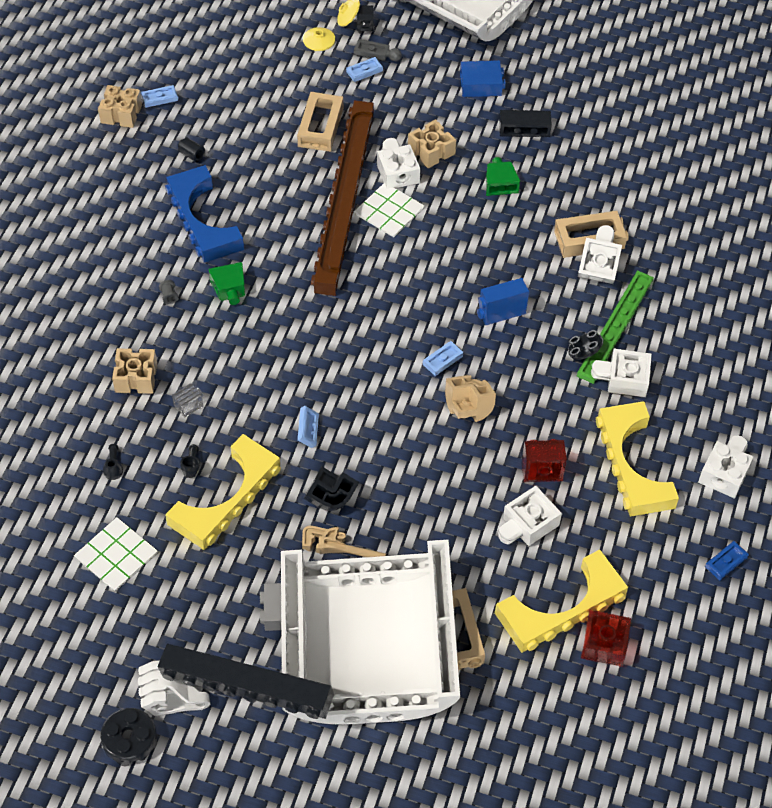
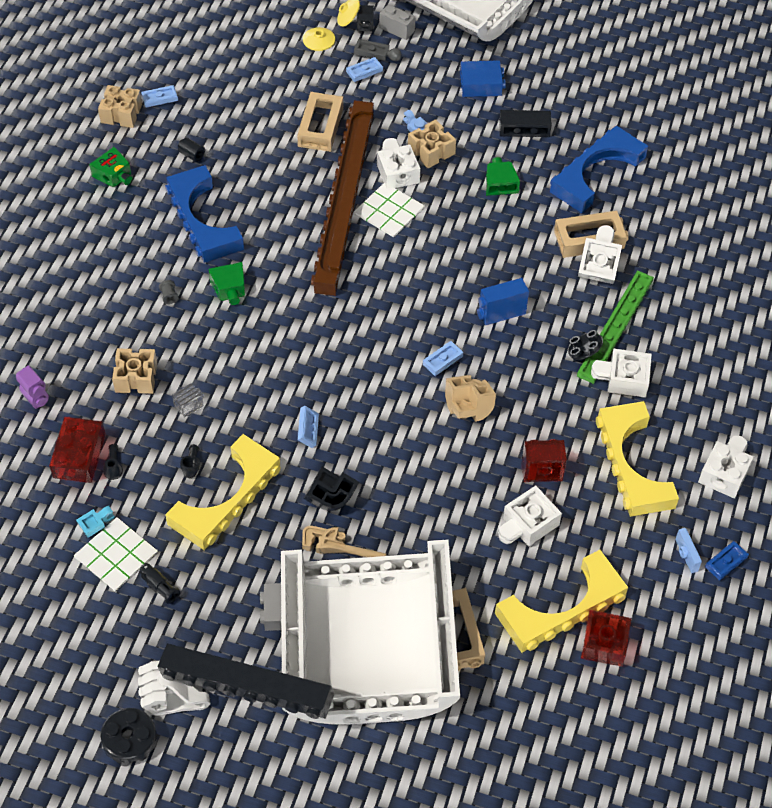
none -> medium lavender brick [16,365,49,409]
none -> clear red brick [49,417,106,483]
none -> medium azure plate [76,506,115,538]
none -> green torso [89,147,132,187]
none -> black piece [141,563,181,604]
none -> light grey brick [379,4,415,40]
none -> light blue plate [403,110,428,132]
none -> blue arch [550,126,648,213]
none -> light blue plate [675,528,702,574]

